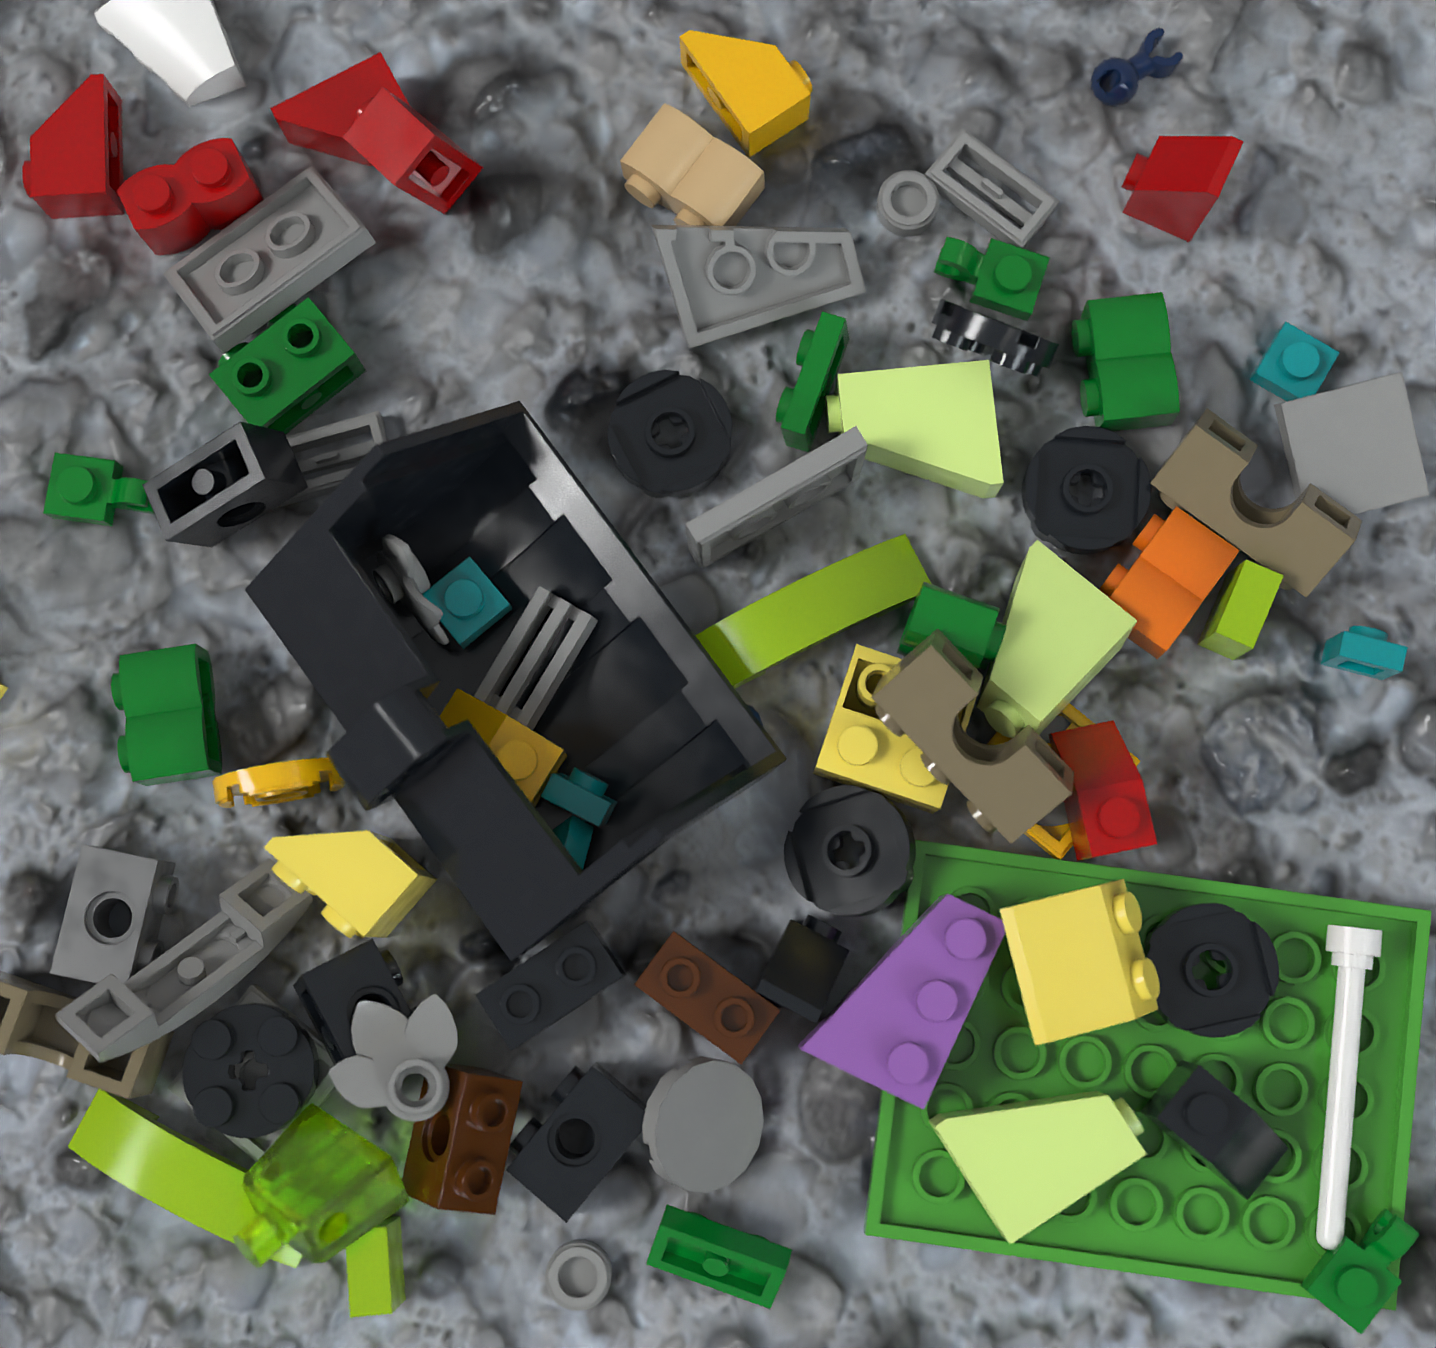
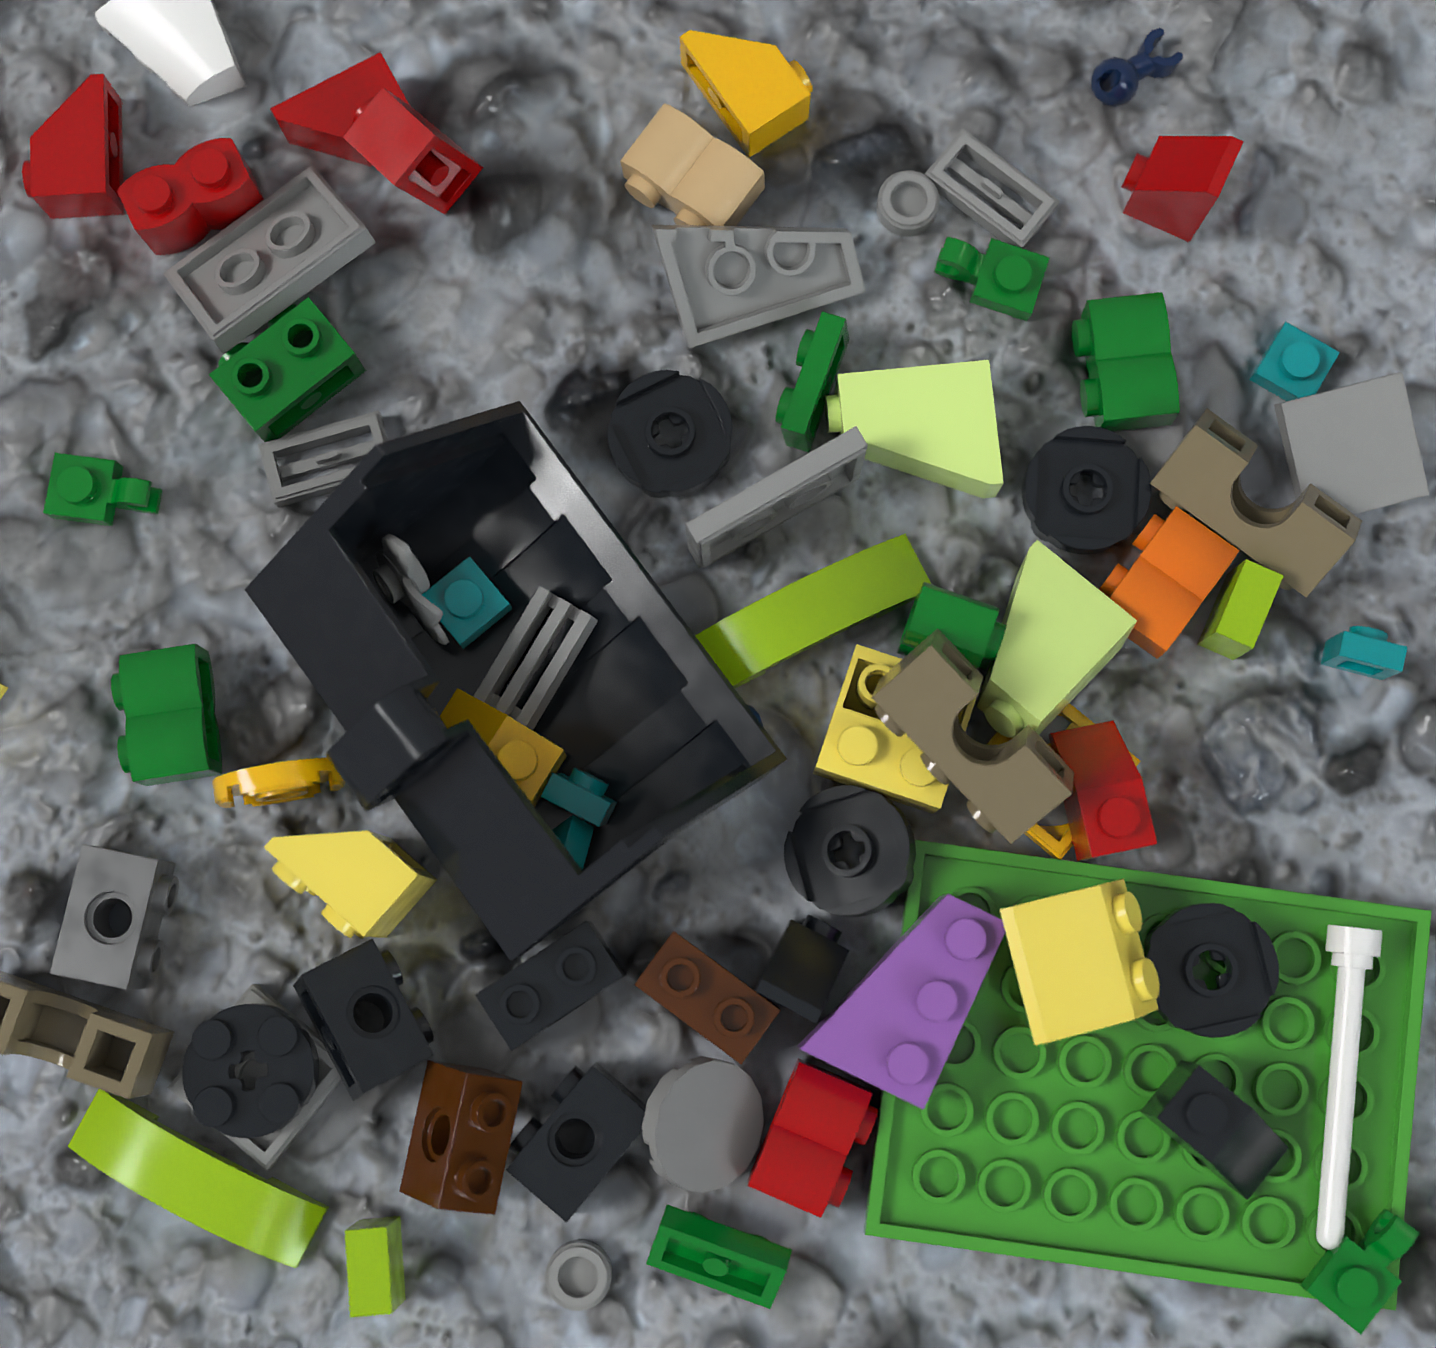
light grey slope [56,858,313,1062] -> none
black brick [143,421,308,548] -> none
clear neon green torso [233,1103,410,1268] -> none
light grey plate [328,994,458,1121] -> none
yellowish green slope [928,1091,1147,1244] -> none
black plate [931,299,1059,377] -> none
none -> red brick [747,1058,879,1218]

